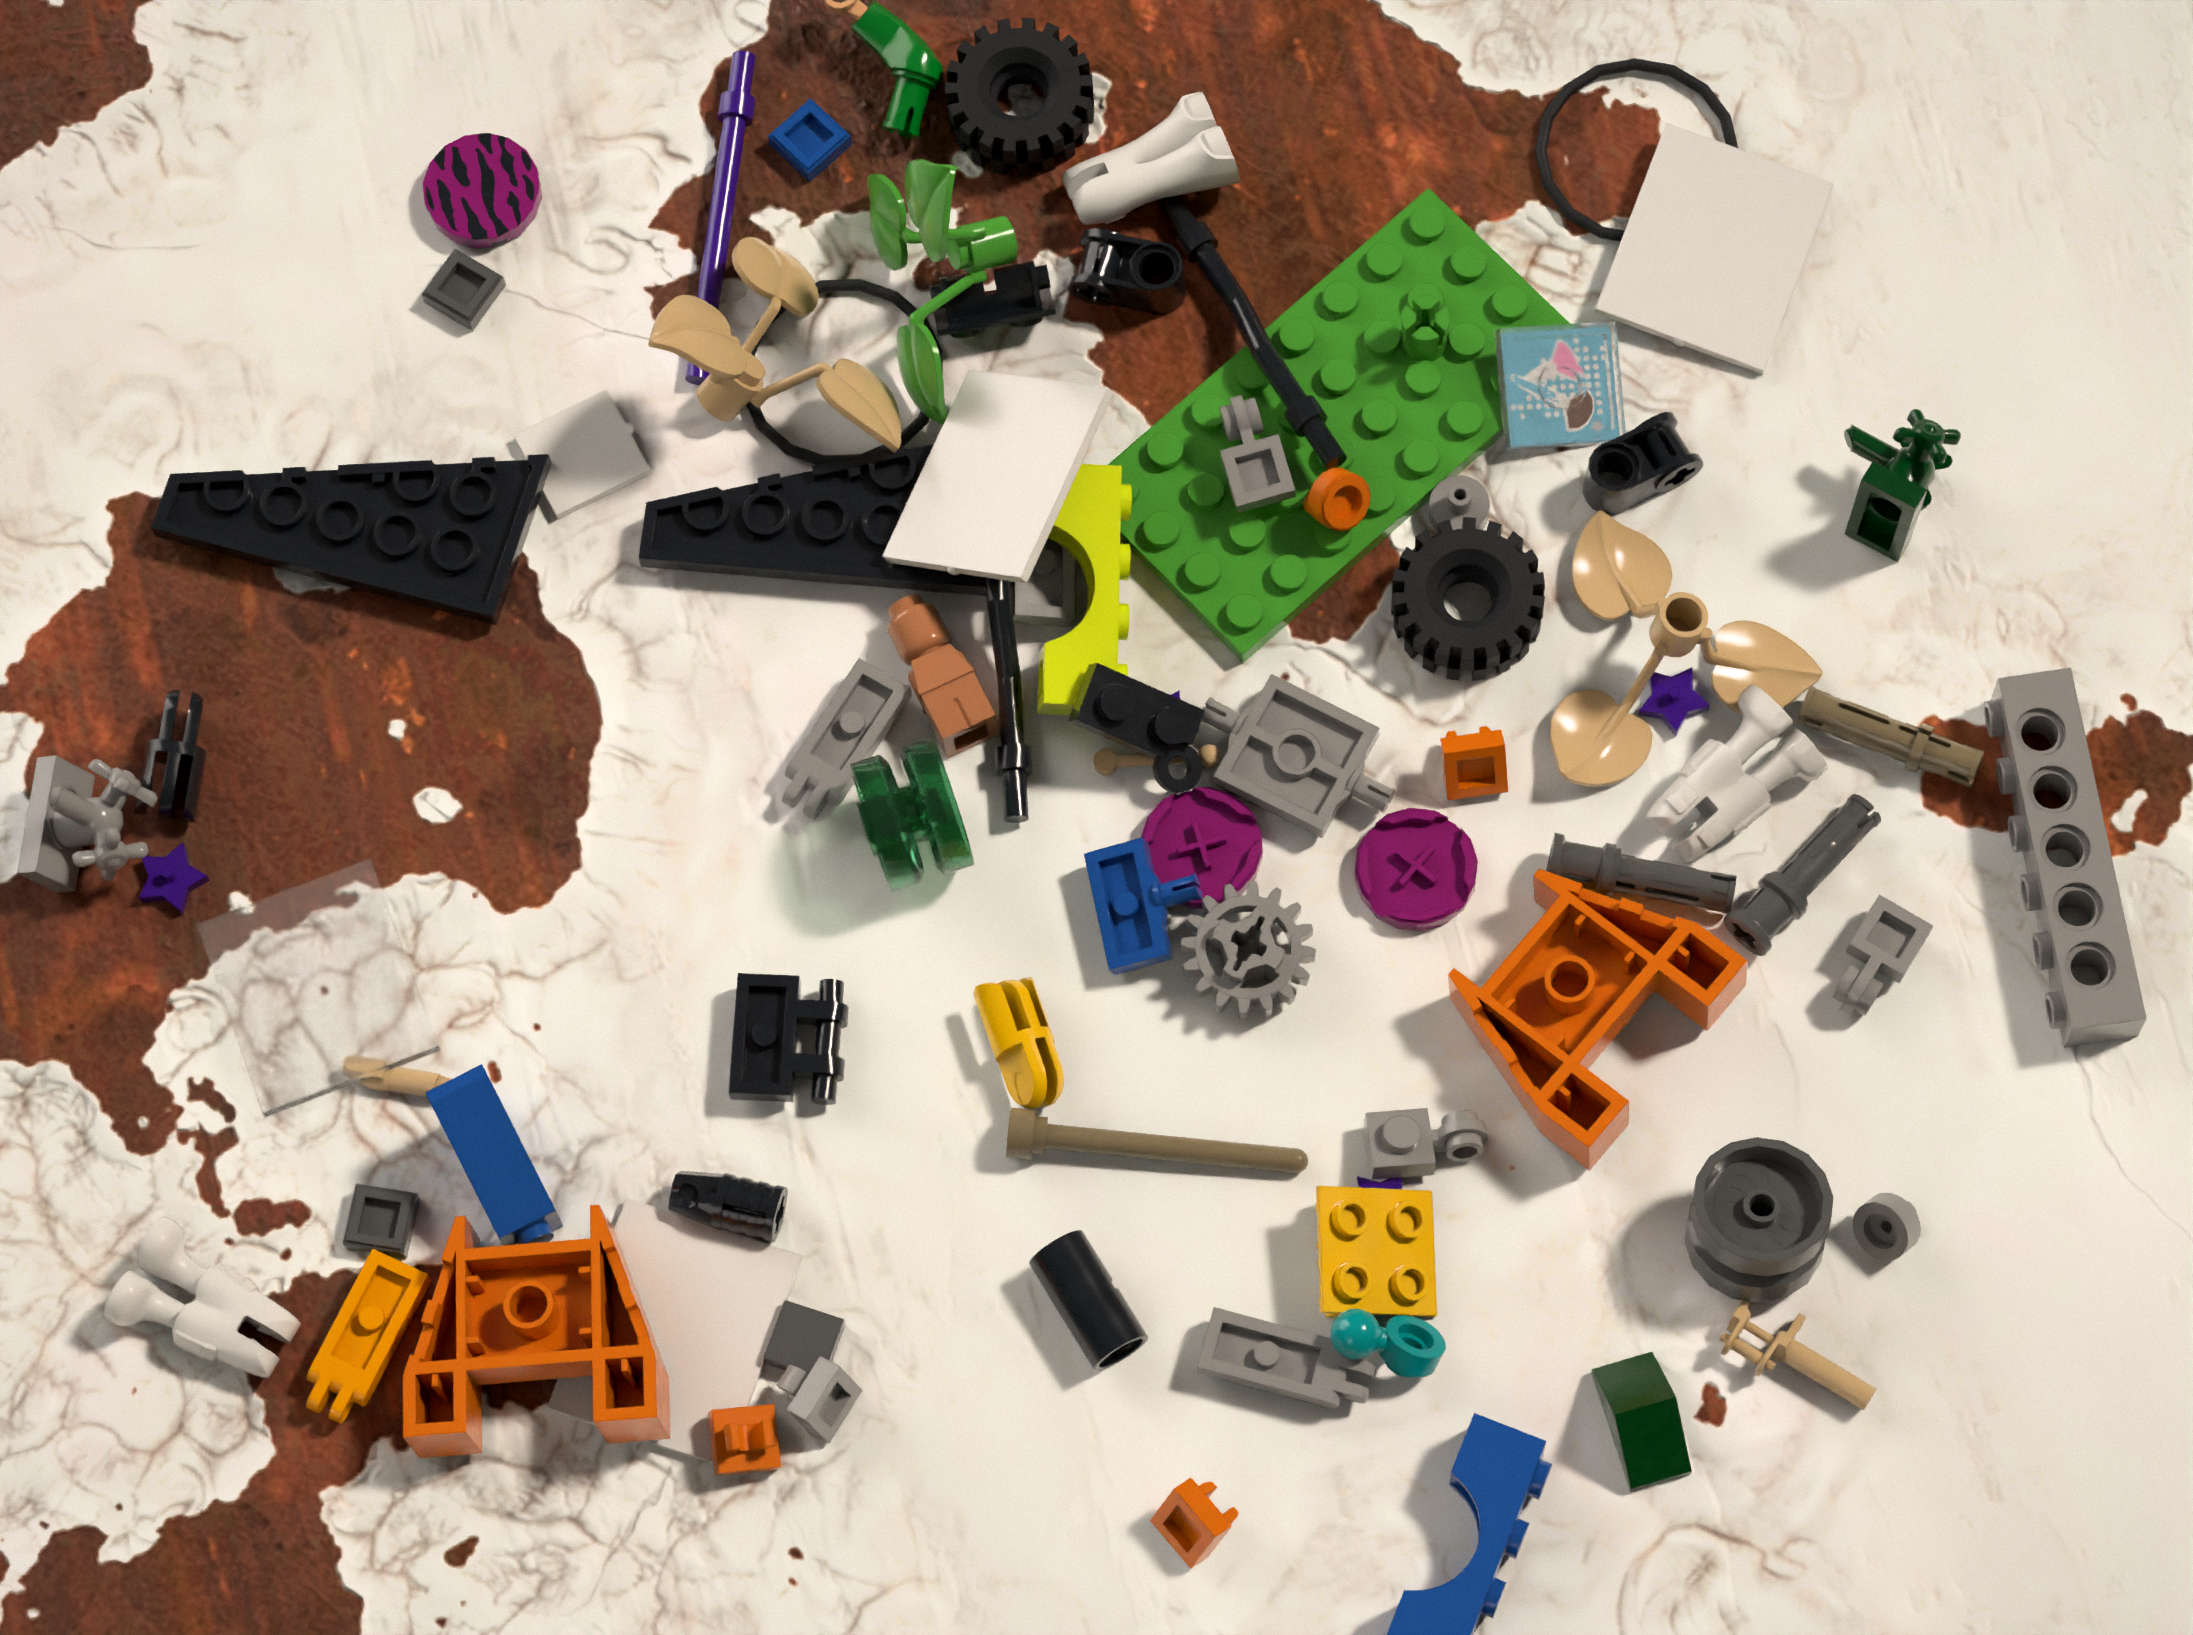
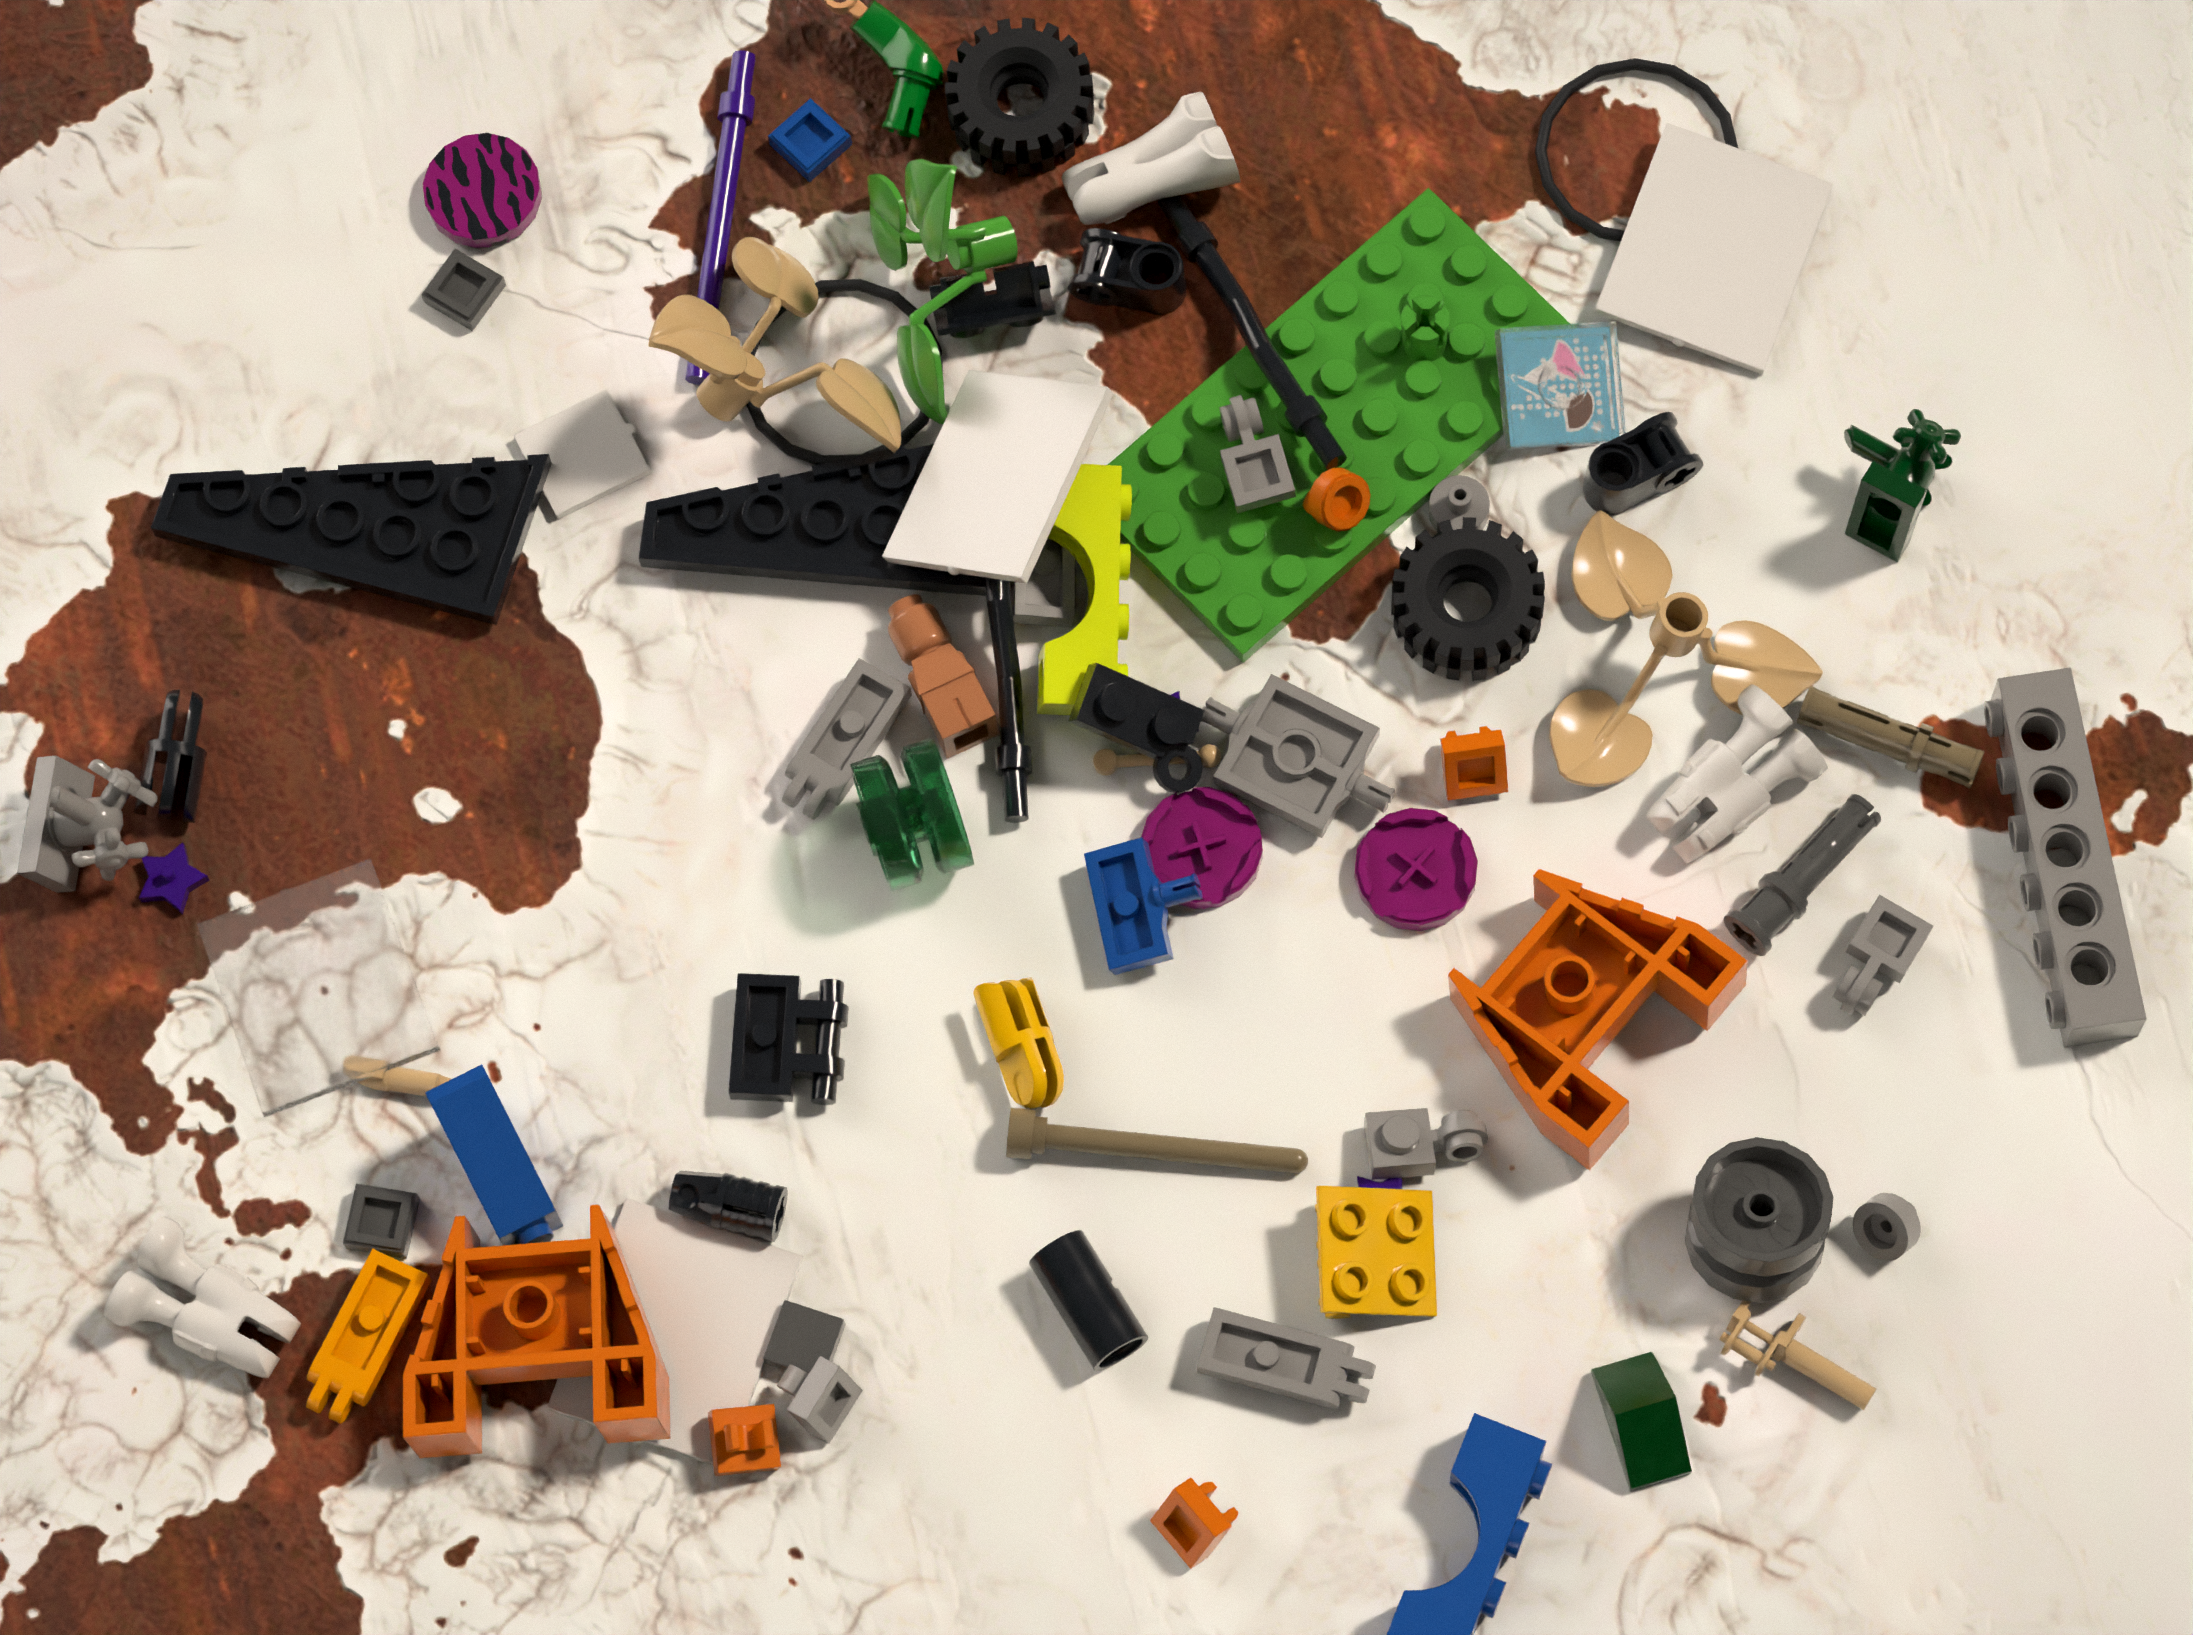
light grey gear [1181,881,1316,1019] -> none
teal plate [1330,1309,1446,1378] -> none
dark grey pin [1546,833,1737,914] -> none
dark purple piece [1638,667,1710,737] -> none

